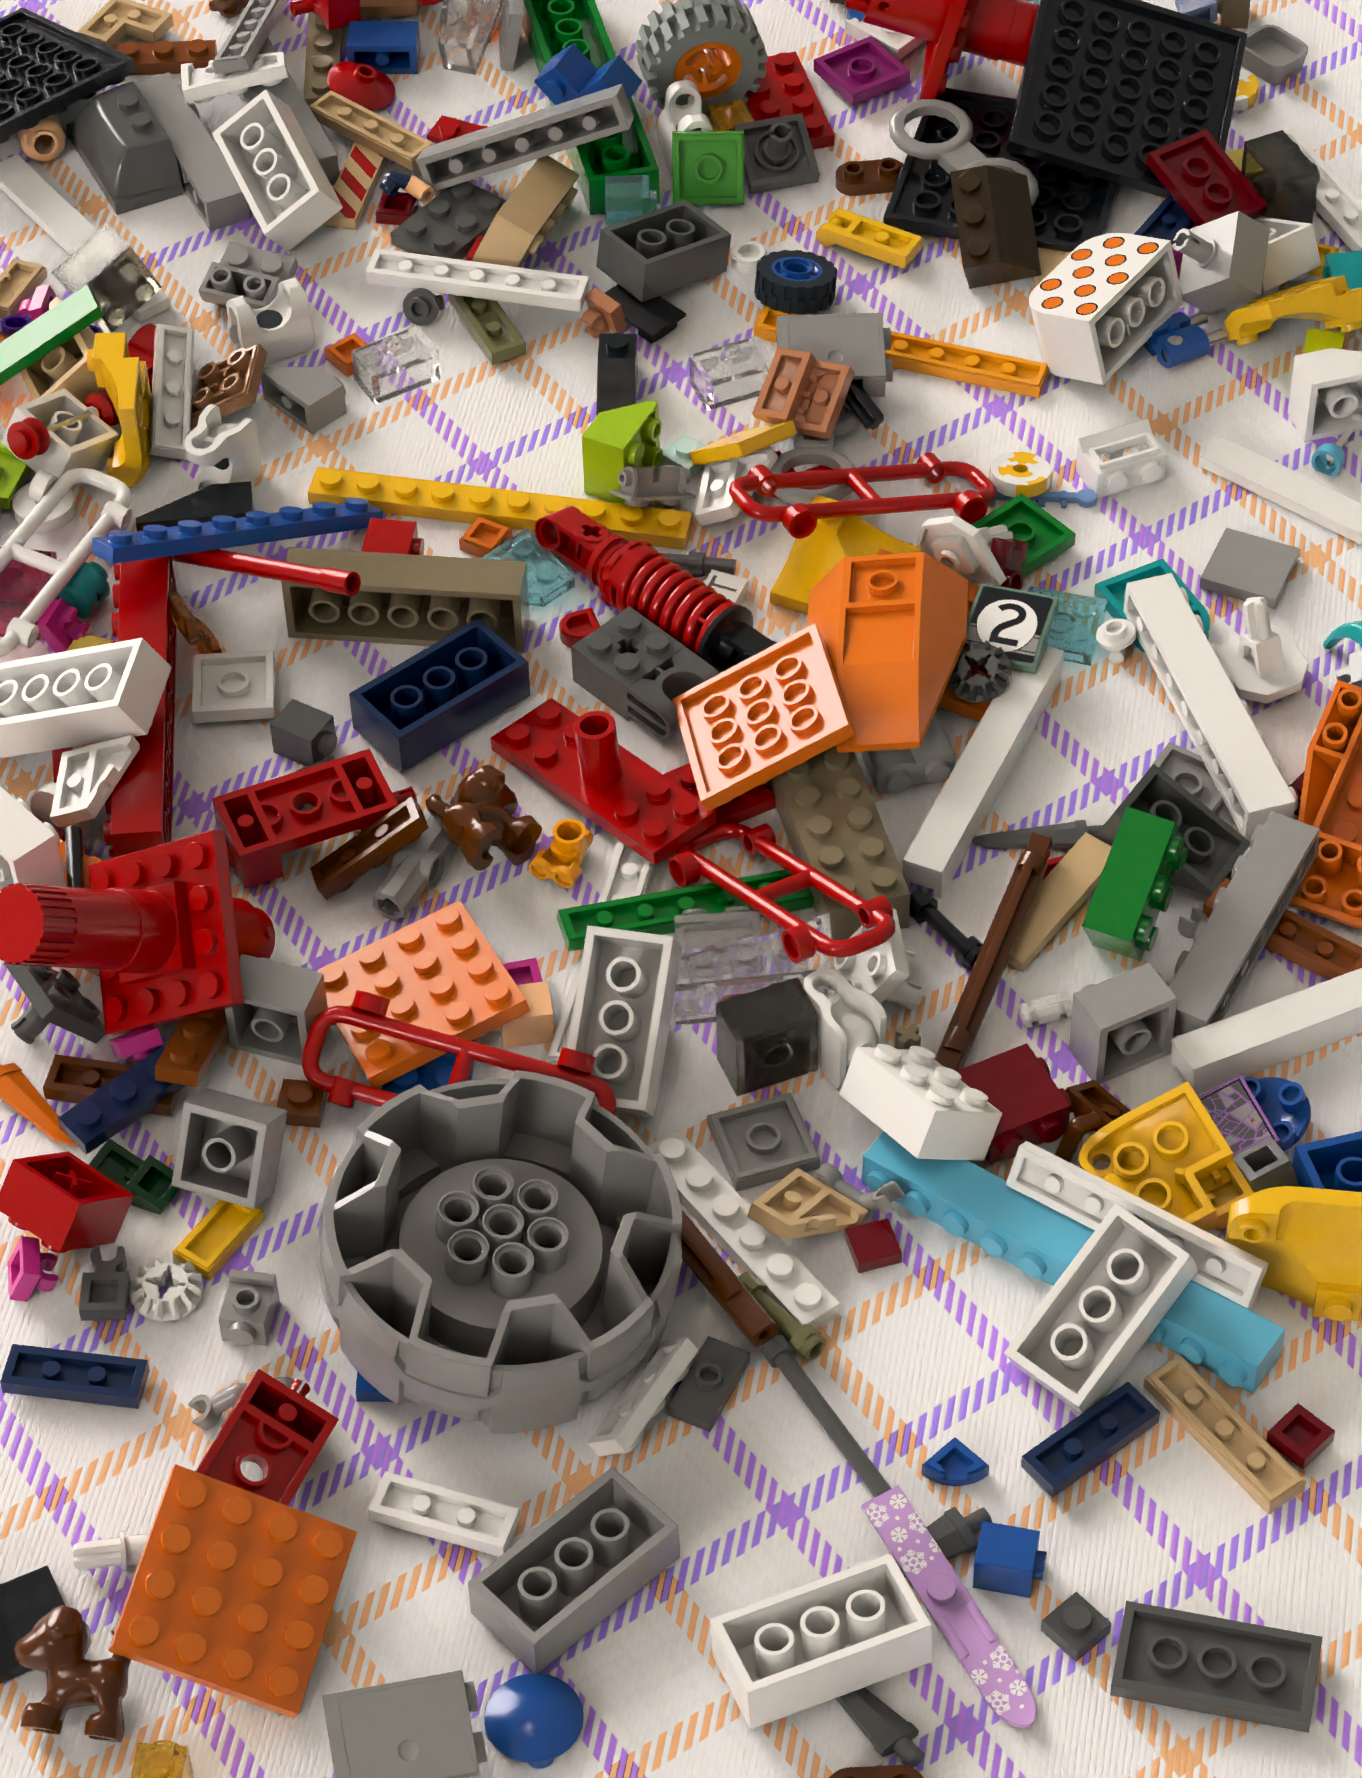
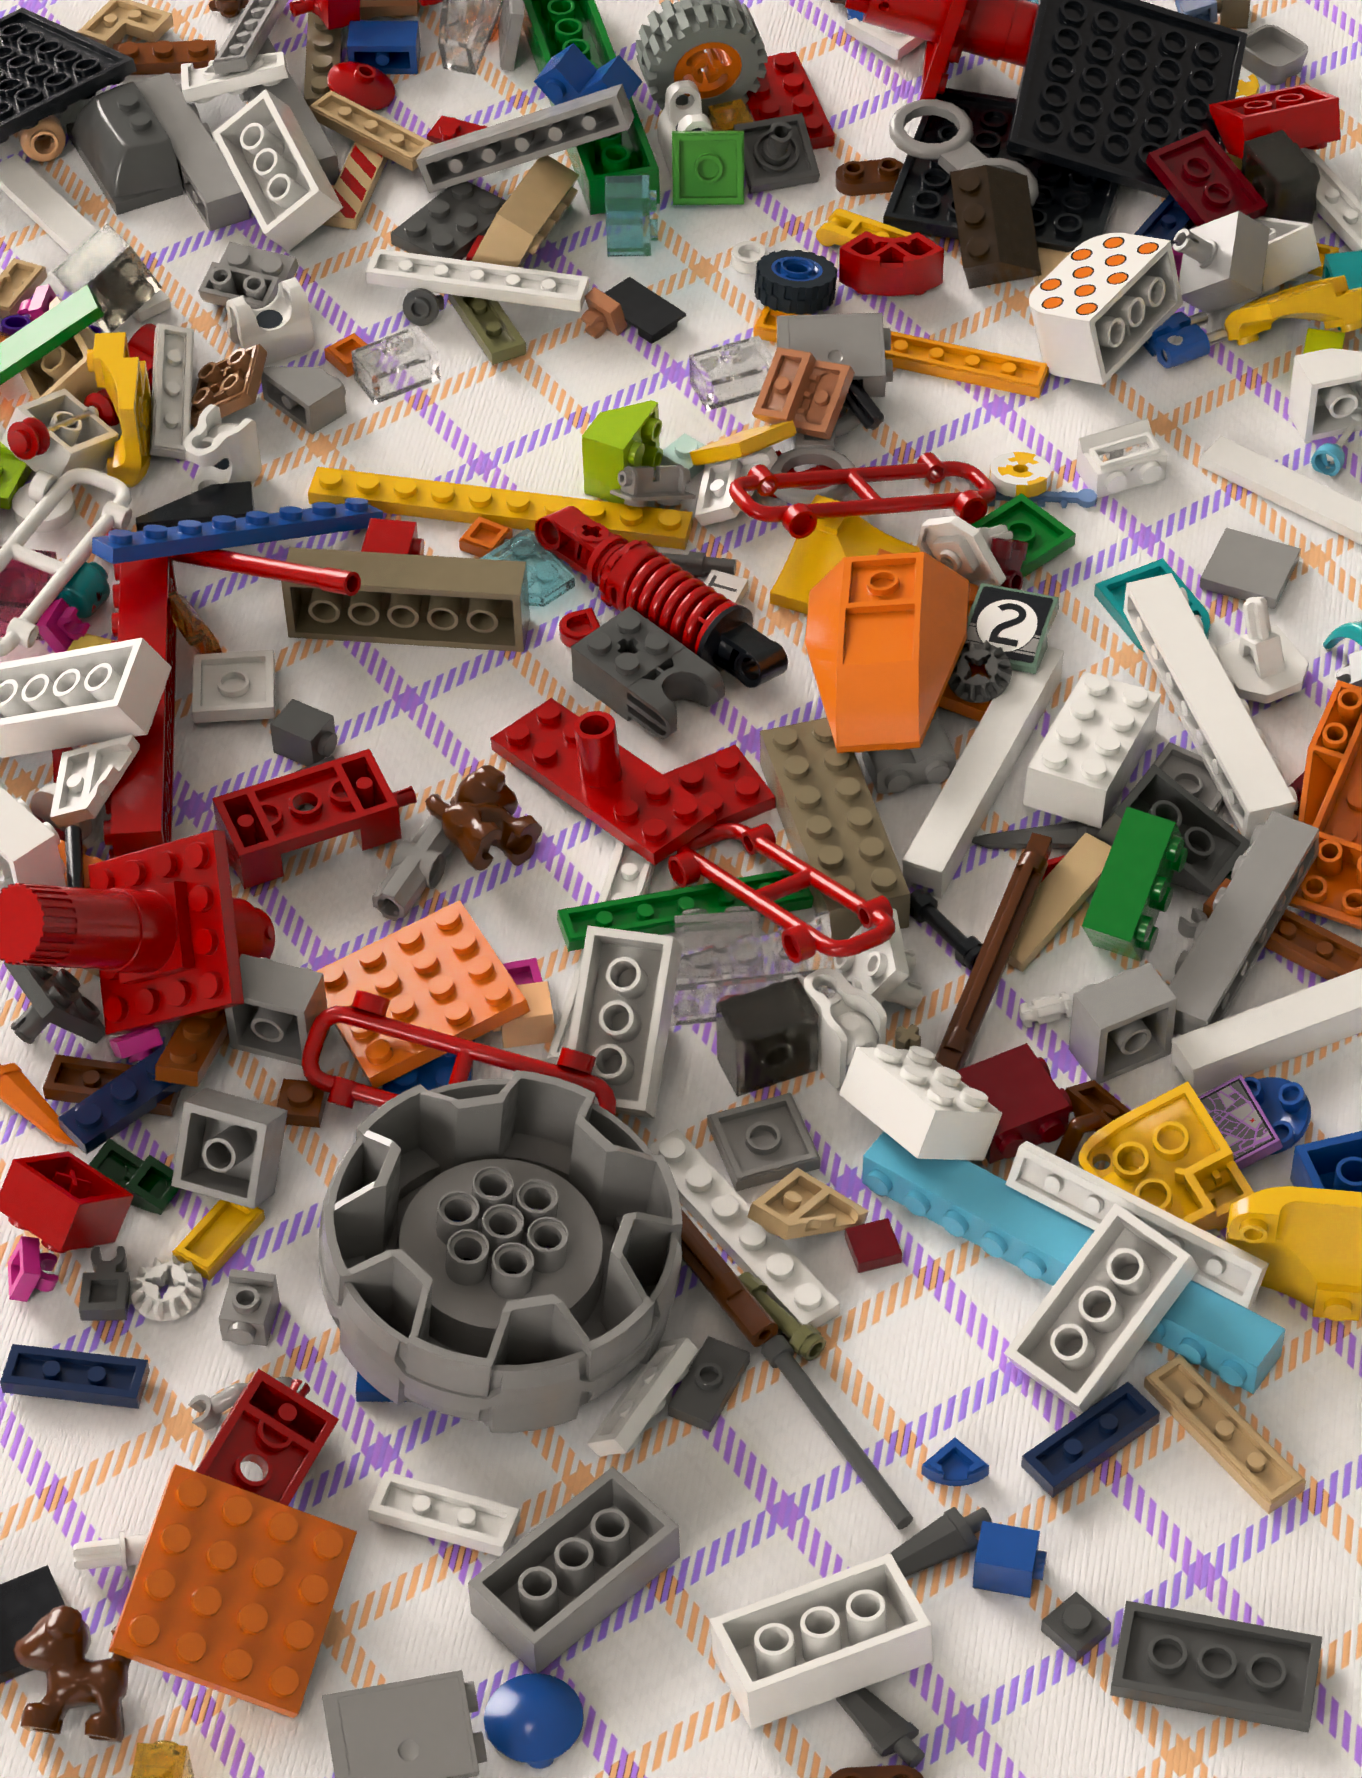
reddish brown plate [310,796,429,900] -> none
dark blue brick [349,618,530,772] -> none
dark red tile [375,191,419,226] -> none
arm [379,171,434,204] -> none
light orange plate [528,819,593,888] -> none
dark grey brick [596,200,732,302] -> none
black slope [596,333,638,416] -> none
orange plate [672,623,855,811] -> none
magenta plate [814,36,910,106] -> none
light grey arm [814,1162,906,1214] -> none
lavender piece [861,1485,1036,1728] -> none
clear light blue plate [1028,586,1108,666] -> none
white plate [1096,618,1136,664] -> none
dark grey brick [1234,1137,1300,1193] -> none
dark red plate [1266,1403,1335,1470] -> none
none -> red brick [839,231,944,296]
none -> white brick [1023,671,1161,829]
none -> red slope [1209,84,1341,164]

